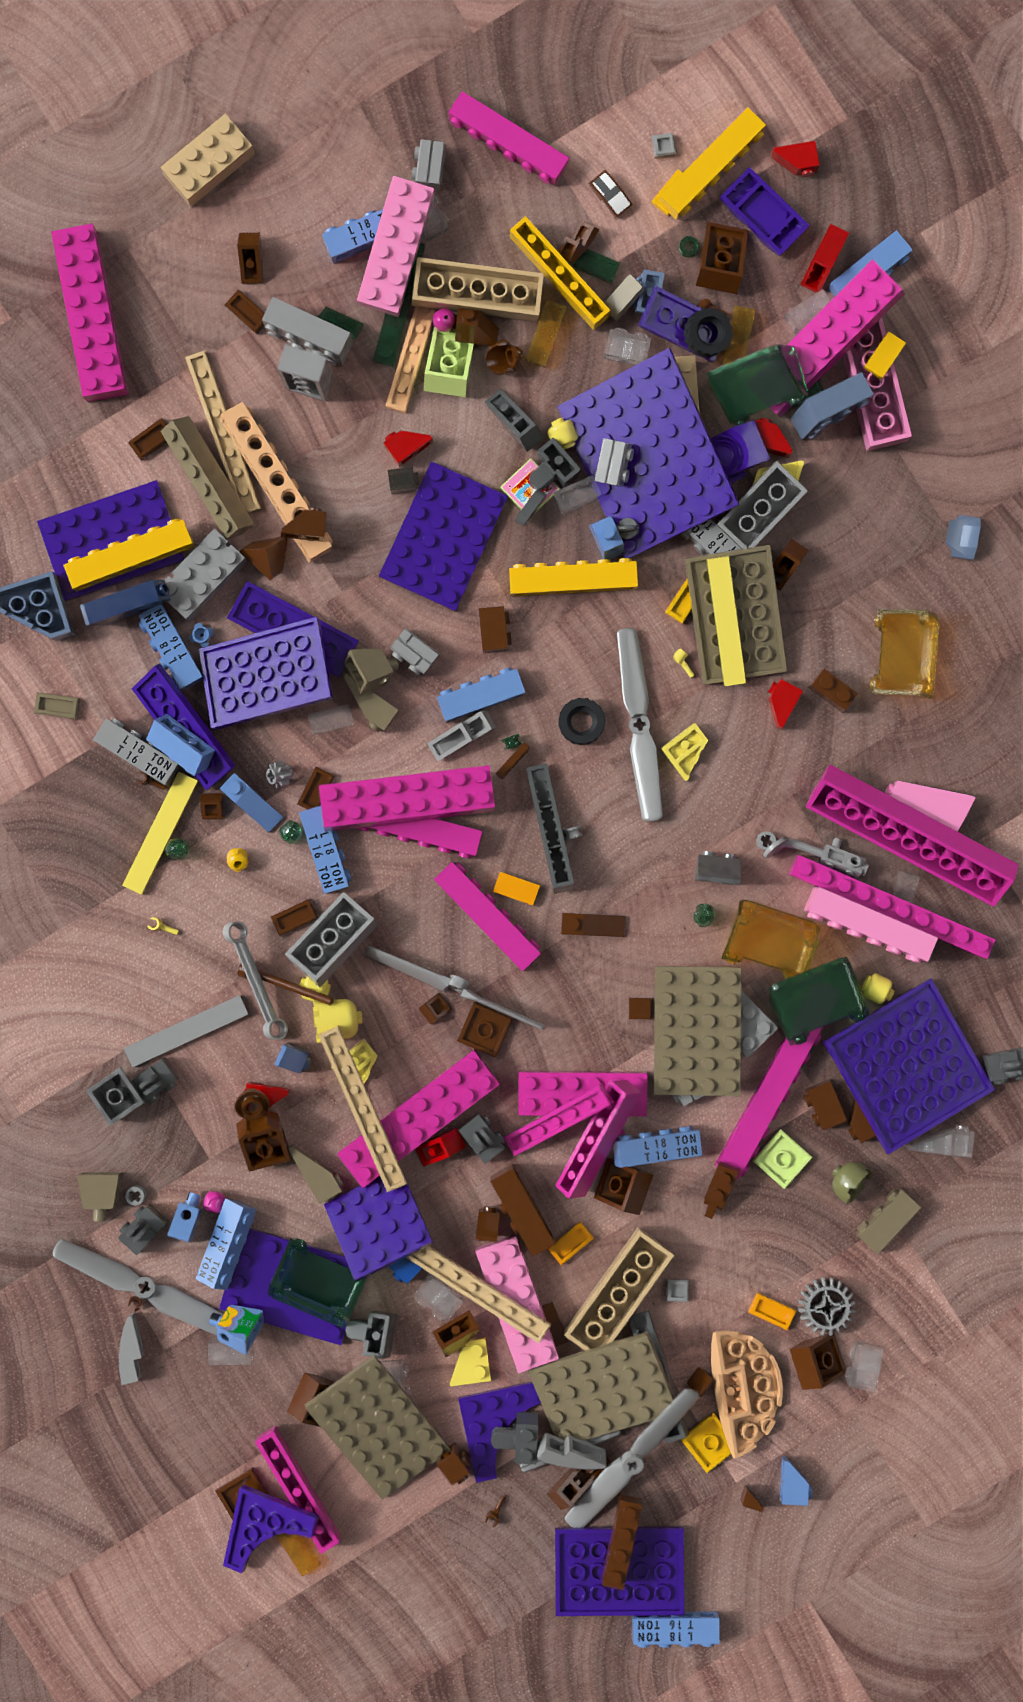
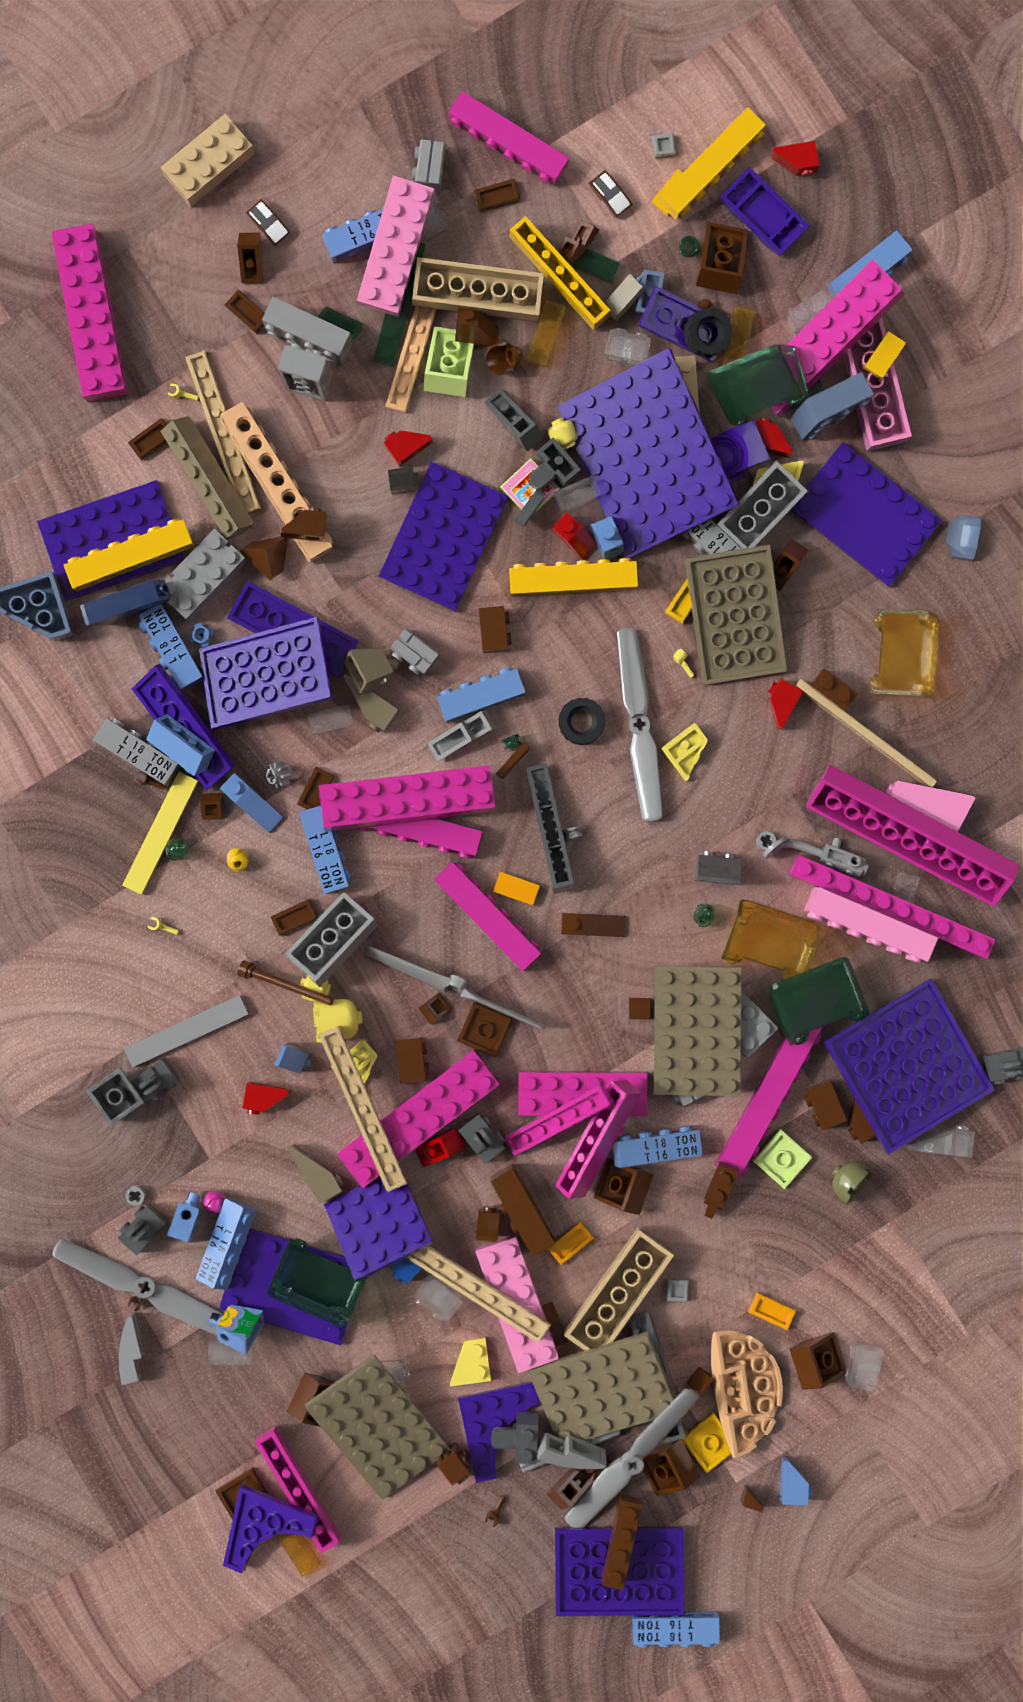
dark tan tile [34,692,80,719] -> none
dark tan torso [78,1172,122,1222] -> none
light grey piece [223,921,288,1040] -> none
reddish brown brick [234,1088,291,1172] -> none
clear green piece [279,820,303,844] -> none
dark grey brick [346,1310,398,1359] -> none
reddish brown slope [432,1310,480,1358] -> none
dark pink piece [433,308,456,332] -> none
brick [595,438,634,486] -> none
dark grey tile [617,518,640,539] -> none
light yellow tile [707,556,746,686] -> none
light grey gear [798,1277,856,1336] -> none
red slope [800,224,849,294] -> none
dark tan brick [856,1188,921,1255] -> none
light yellow head [861,973,895,1005] -> none
none -> light yellow hand [168,384,199,401]
none -> slope [245,199,291,246]
none -> reddish brown brick [395,1037,430,1084]
none -> reddish brown tile [474,179,520,212]
none -> red slope [552,512,597,560]
none -> reddish brown slope [643,1439,700,1496]
none -> dark purple plate [790,442,942,587]
none -> tan tile [795,679,937,788]

